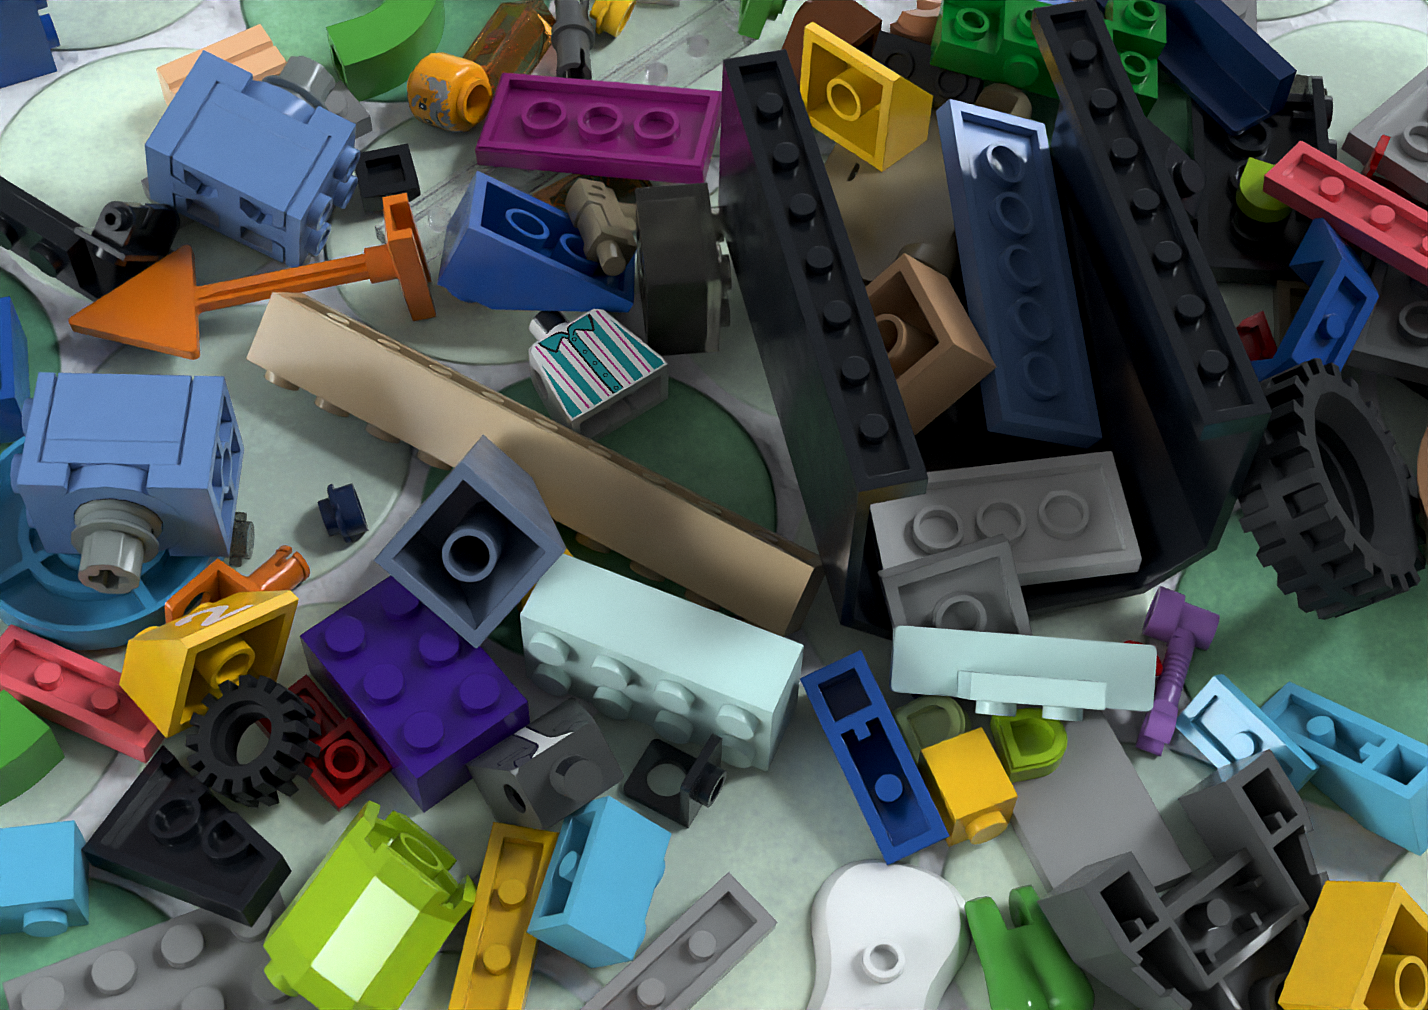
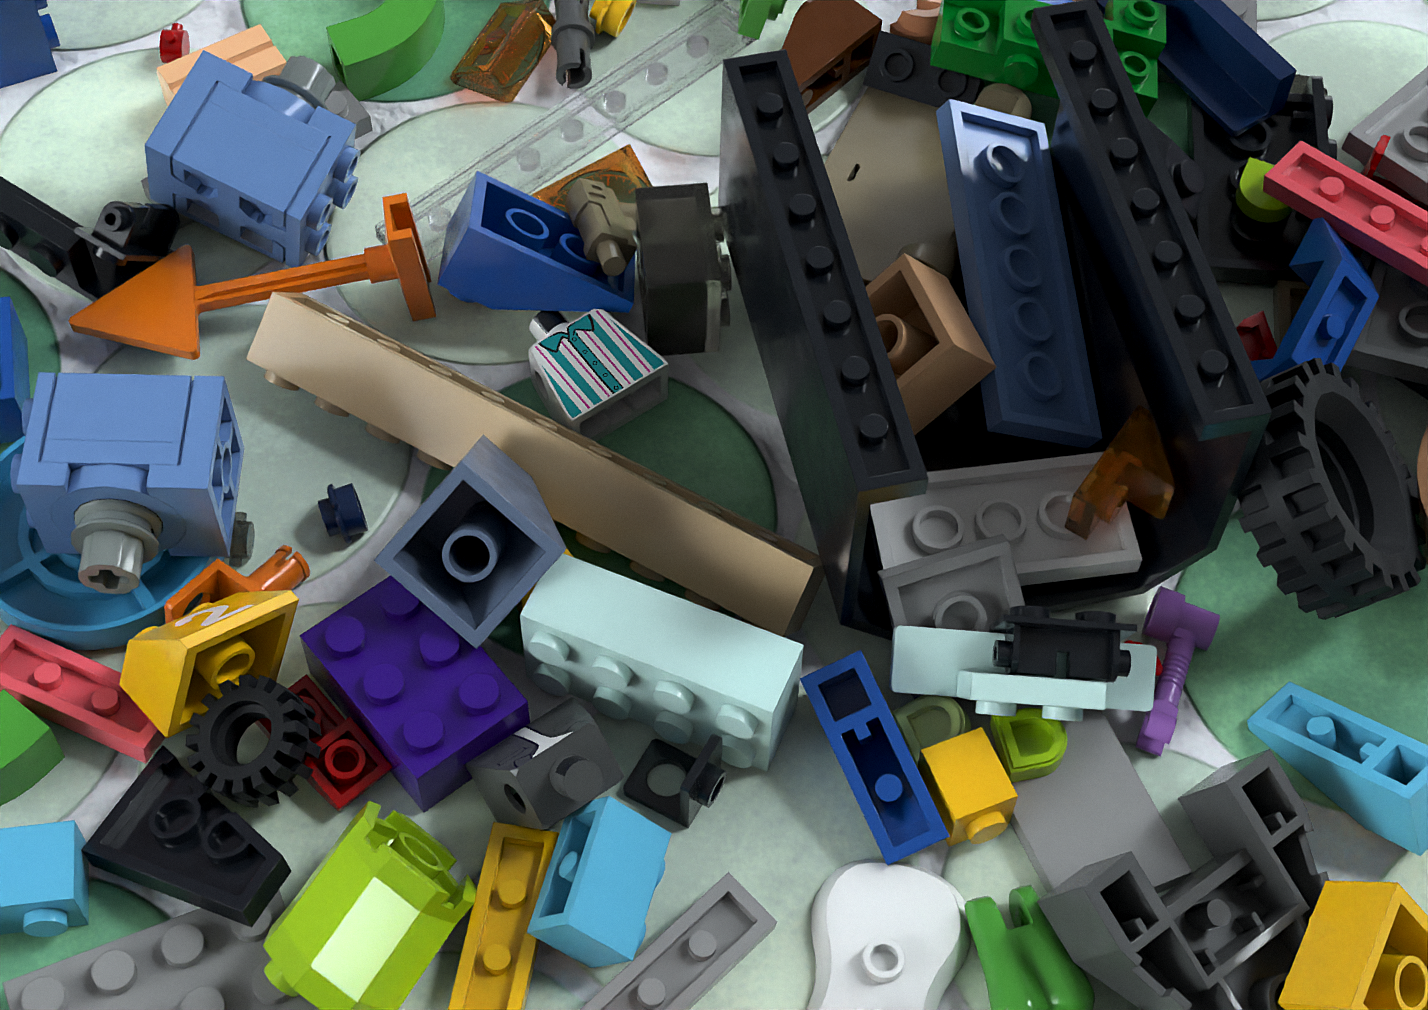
black plate [354,143,422,213] -> none
light orange head [407,52,493,133] -> none
magenta tile [475,73,722,185] -> none
yellow slope [800,22,933,172] -> none
medium azure plate [1175,674,1321,793] -> none
none -> red piece [159,23,190,63]
none -> black hinge [989,606,1137,683]
none -> clear orange slope [1064,405,1175,540]

